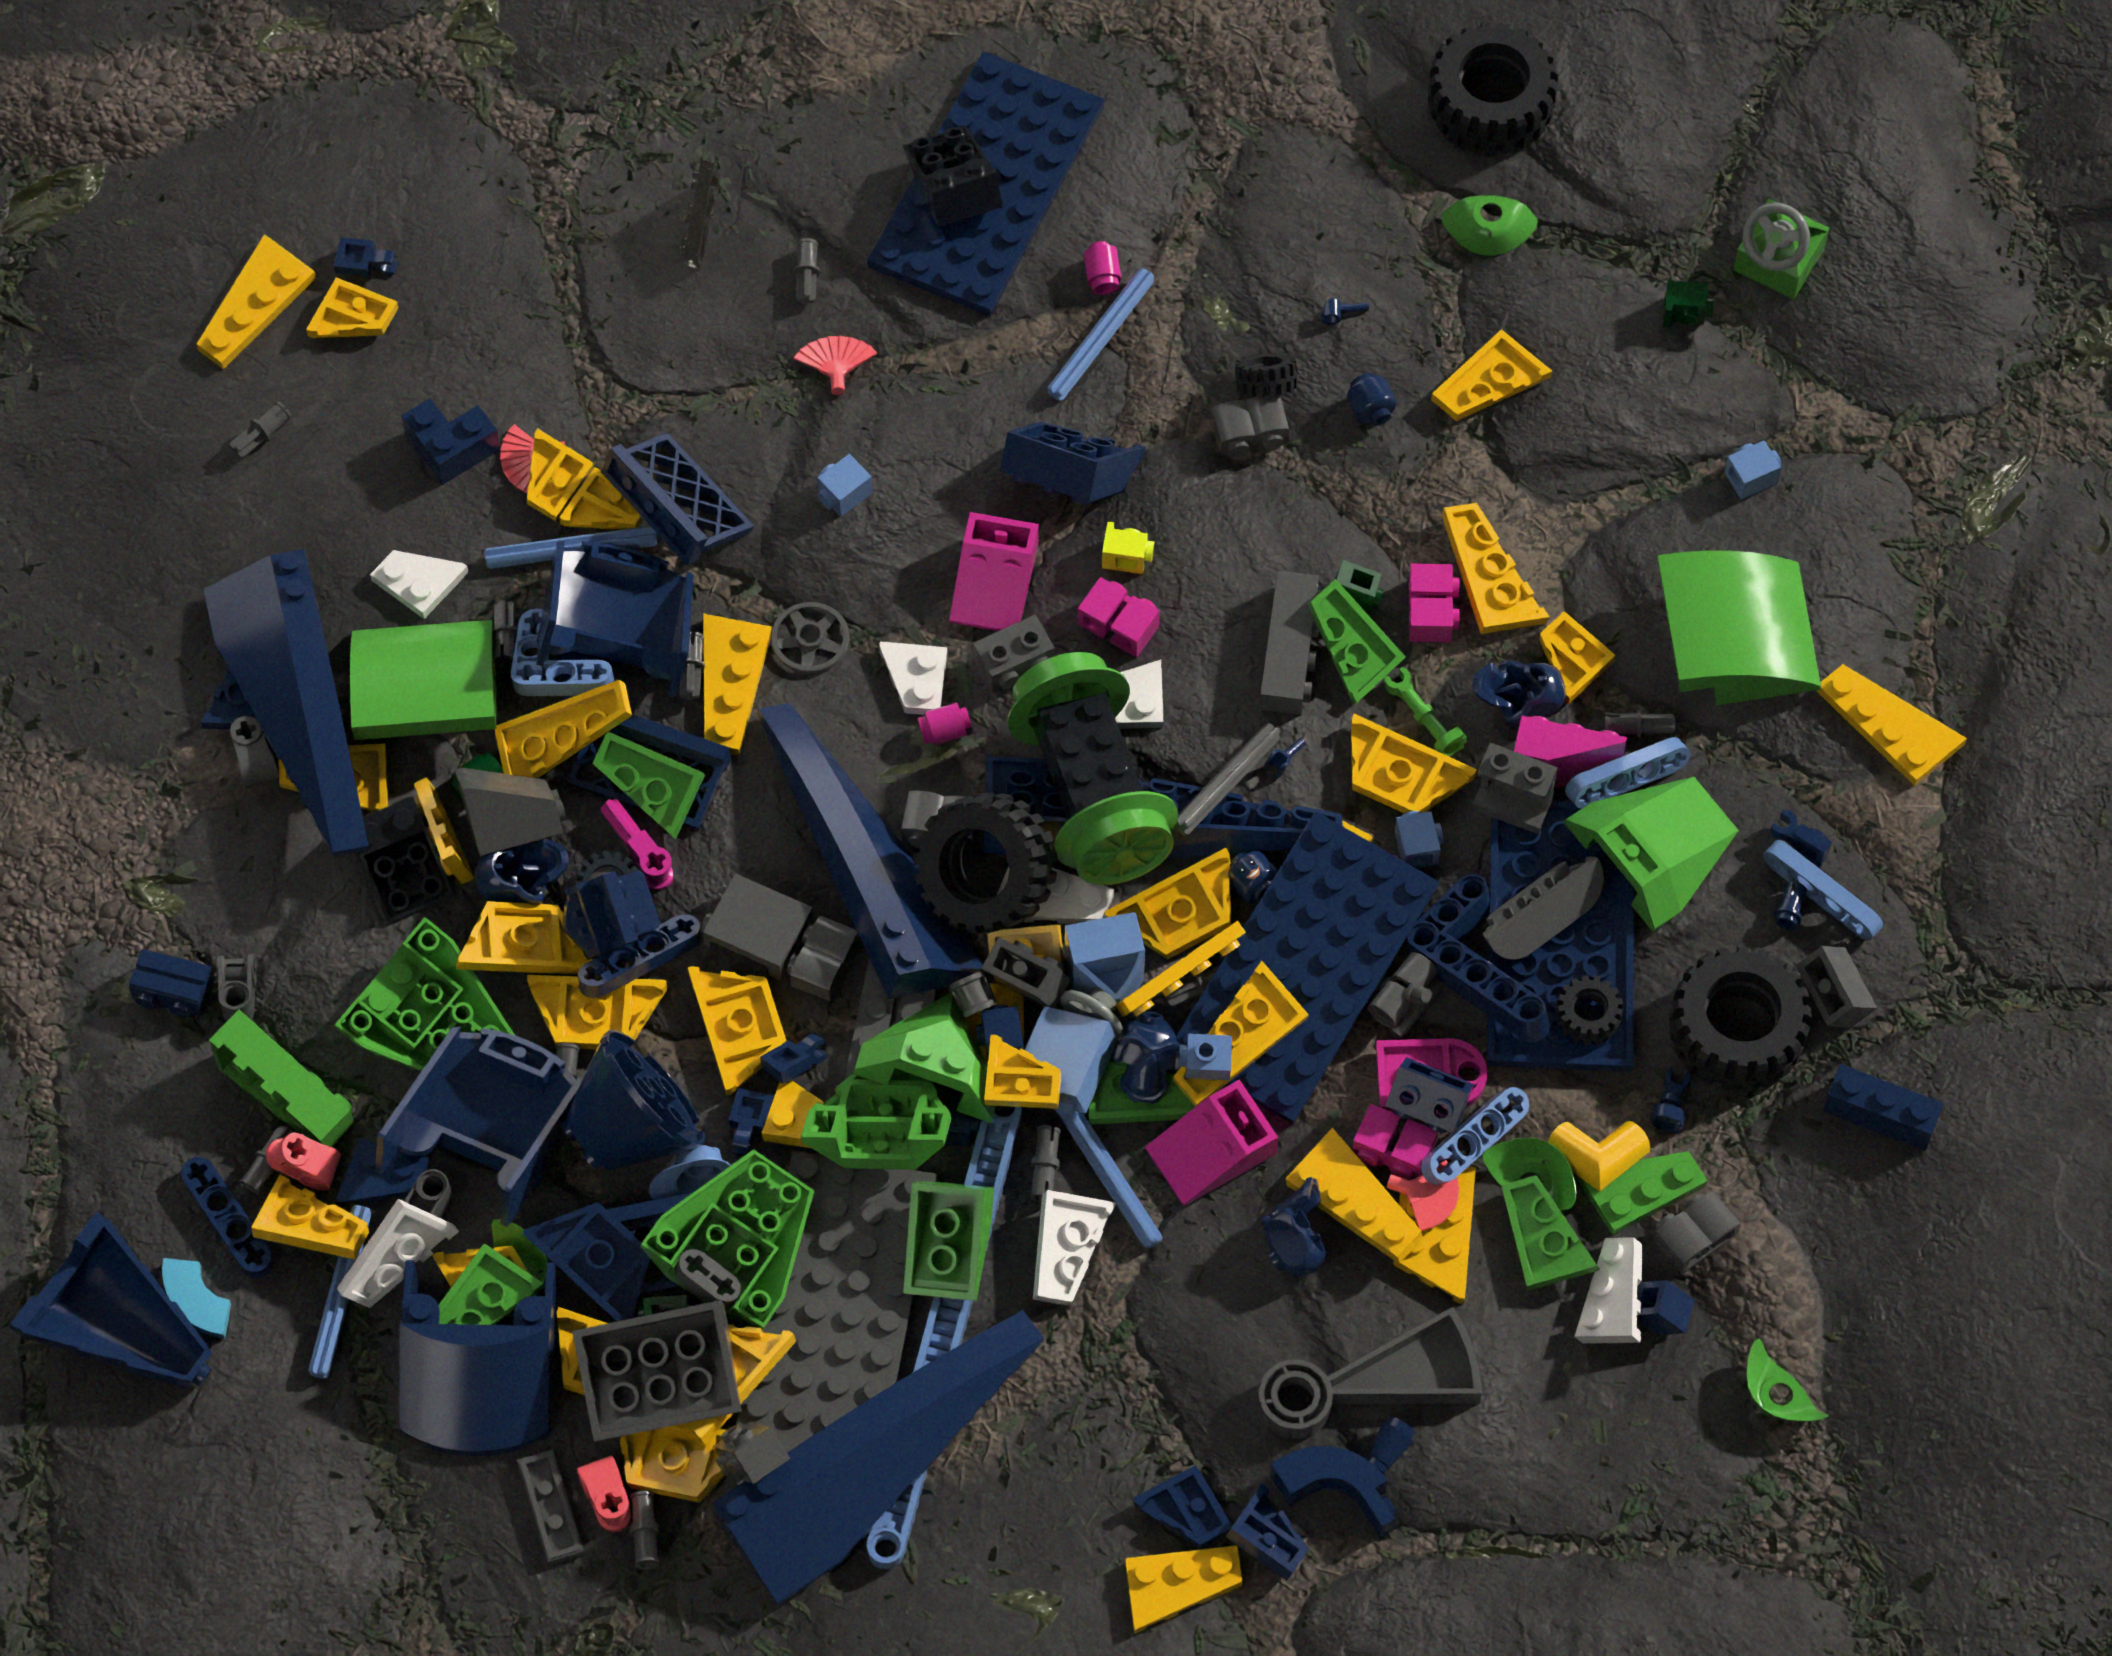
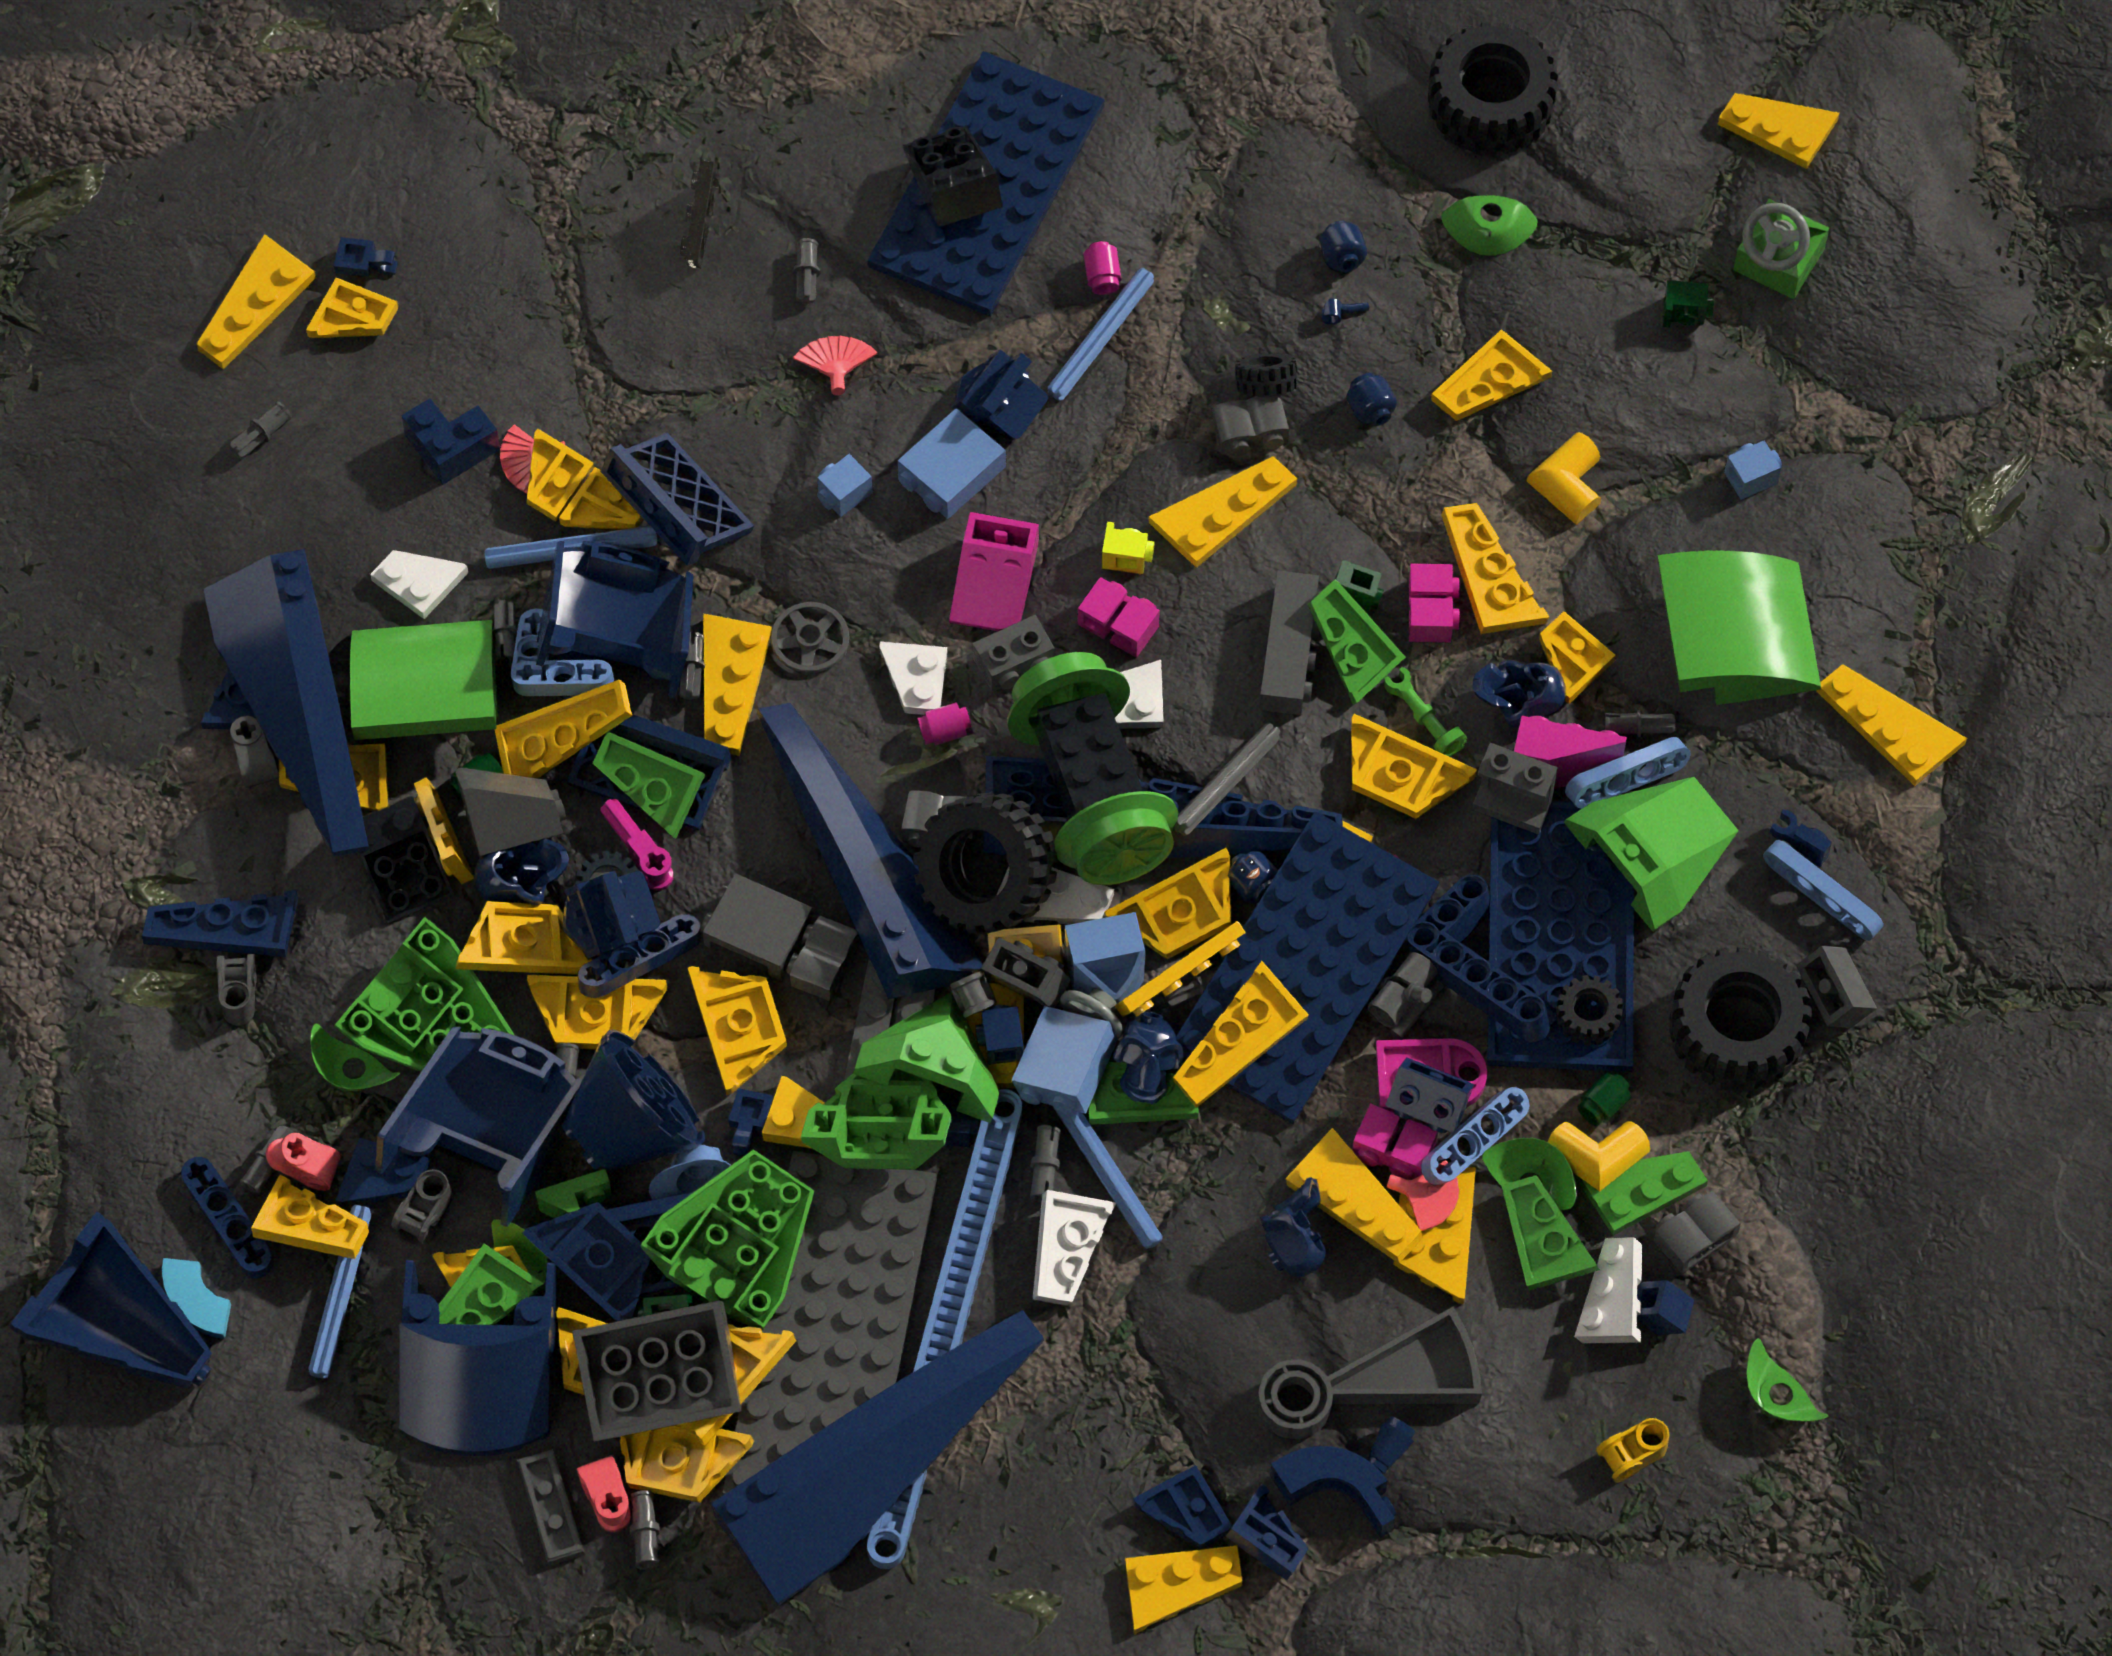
dark blue brick [129,949,215,1017] -> none
bright green wedge [209,1010,354,1147] -> none
white wing [337,1199,459,1308] -> none
dark grey beam [675,1249,741,1309] -> none
dark grey brick [713,1421,790,1484] -> none
dark blue plate [760,1033,827,1084] -> none
bright green slope [903,1181,994,1301] -> none
yellow wing [984,1035,1062,1109] -> none
dark blue wedge [1000,422,1146,504] -> none
dark pink slope [1145,1080,1278,1207] -> none
medium blue brick [1179,1034,1232,1080] -> none
dark blue hand [1263,738,1306,778] -> none
medium blue brick [1395,811,1444,868] -> none
dark grey brick [1483,856,1604,960] -> none
dark blue piece [1650,1067,1690,1134] -> none
dark blue pin [1774,882,1807,930] -> none
dark blue brick [1823,1064,1944,1151] -> none
none -> dark blue wing [142,890,298,957]
none -> bright green piece [310,1023,400,1093]
none -> bright green slope [535,1169,612,1218]
none -> medium blue brick [898,408,1006,519]
none -> dark blue piece [952,349,1048,440]
none -> yellow wing [1149,456,1297,568]
none -> dark blue head [1319,221,1367,272]
none -> yellow brick [1526,432,1601,525]
none -> dark green brick [1577,1073,1631,1126]
none -> yellow piece [1596,1418,1669,1483]
none -> yellow wing [1718,93,1840,169]

